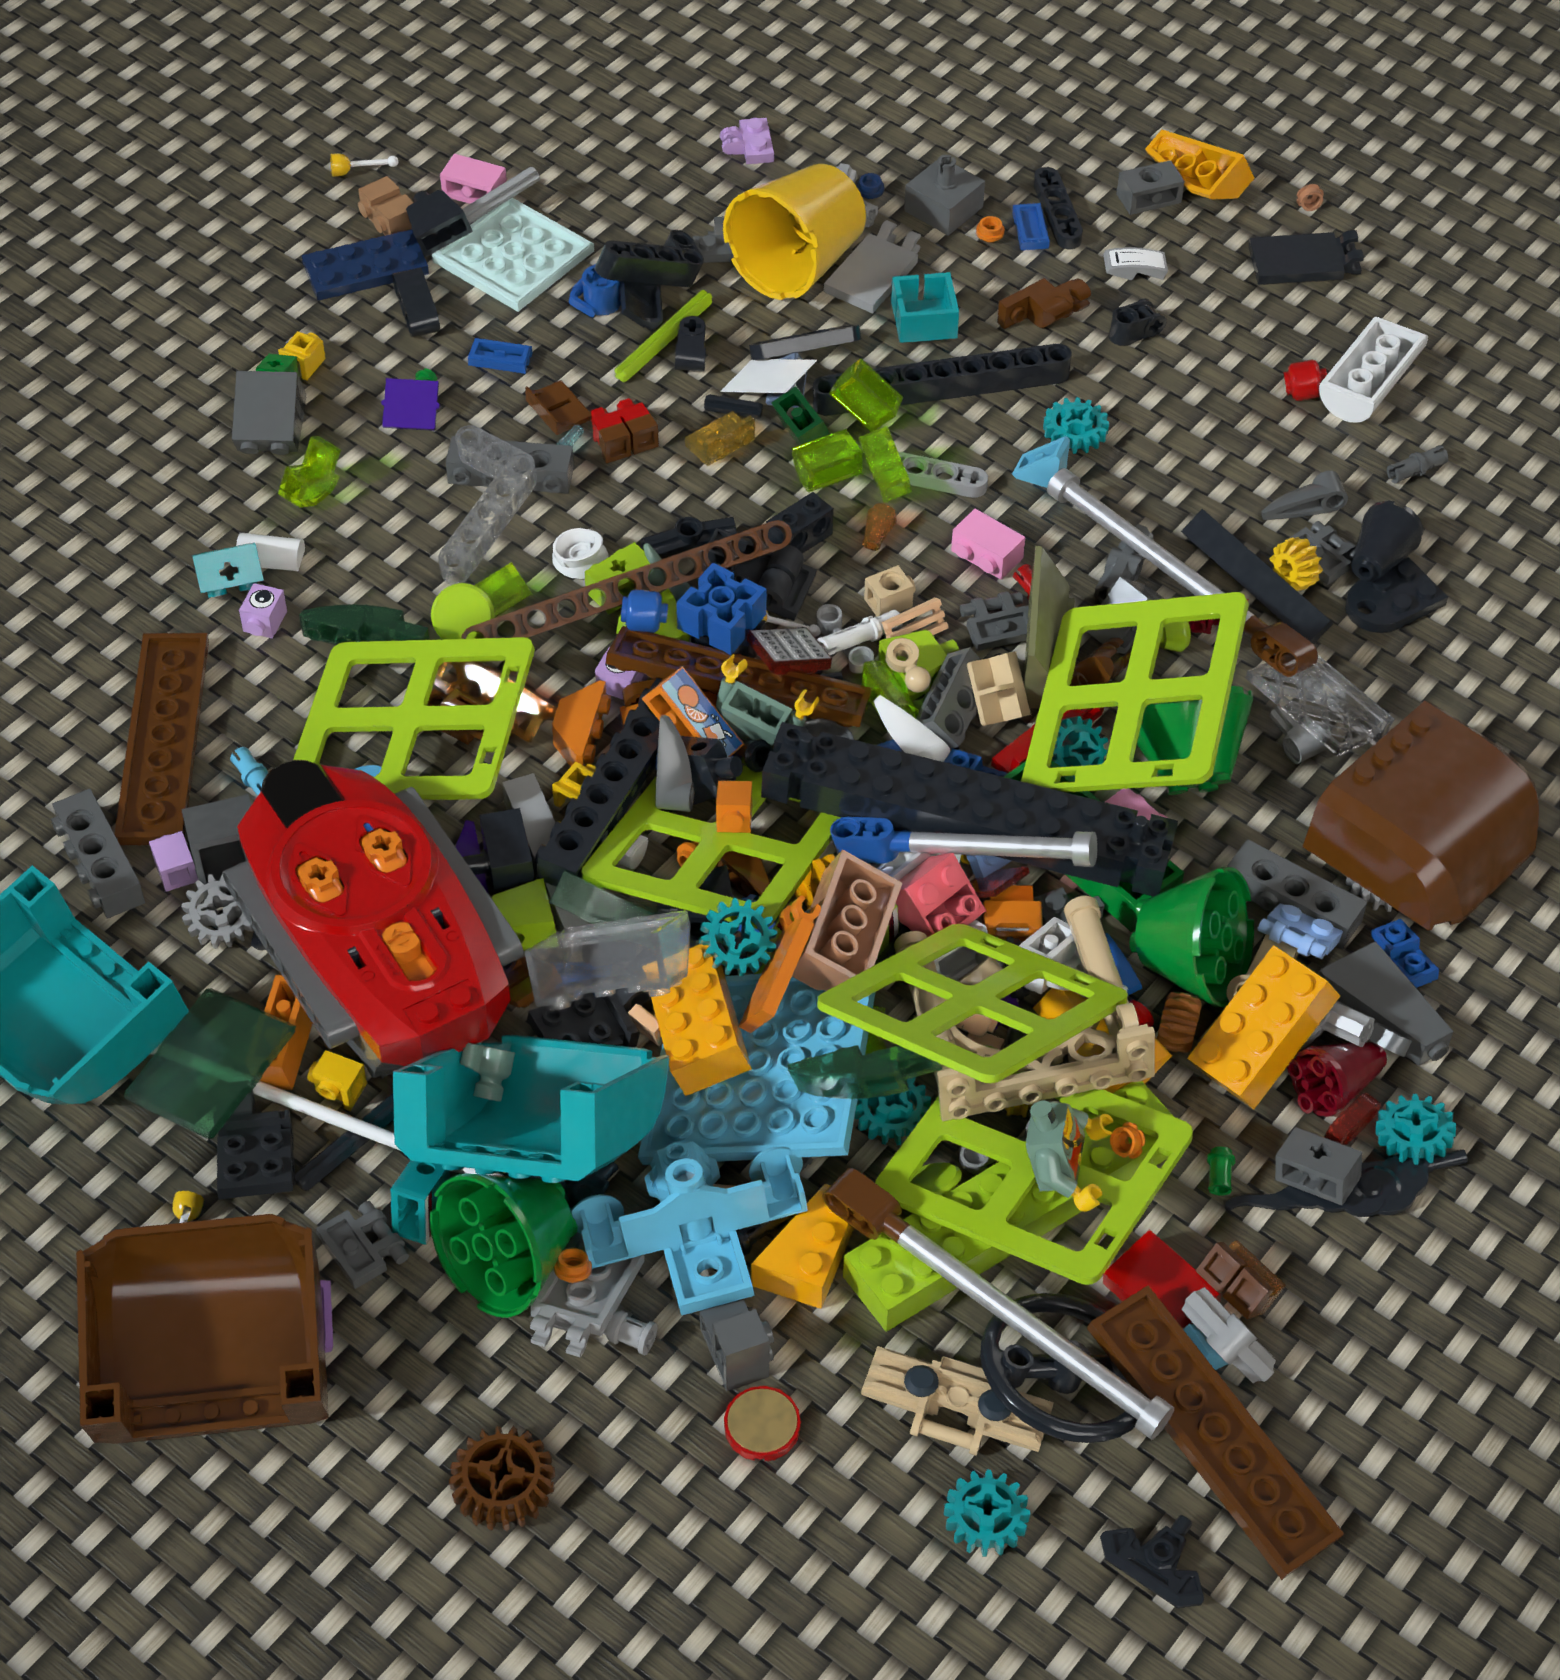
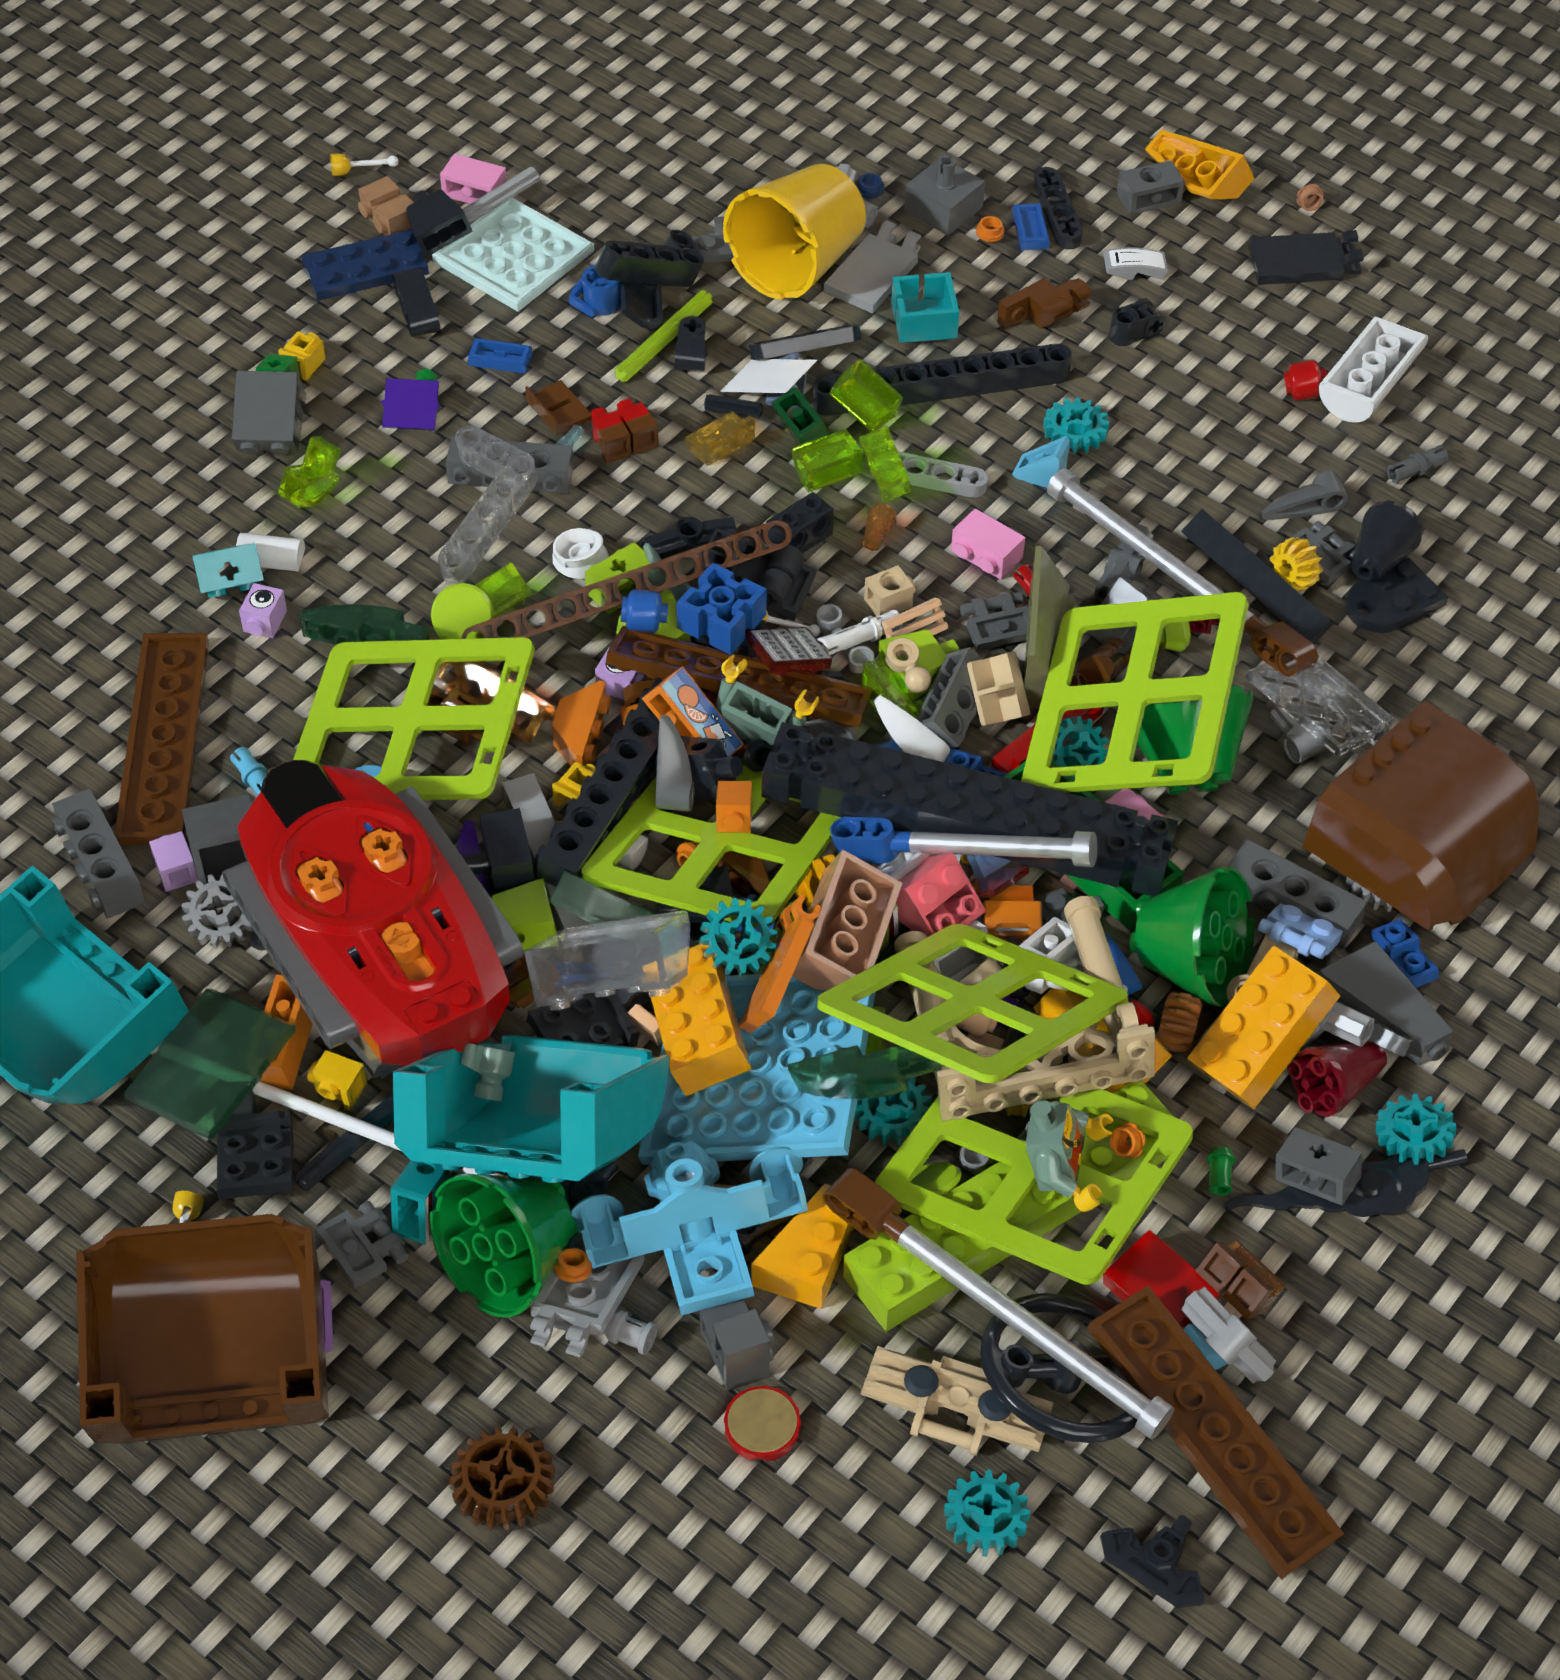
lavender hinge [720,118,774,164] -> none
clear red beam [1324,1092,1381,1145] -> none

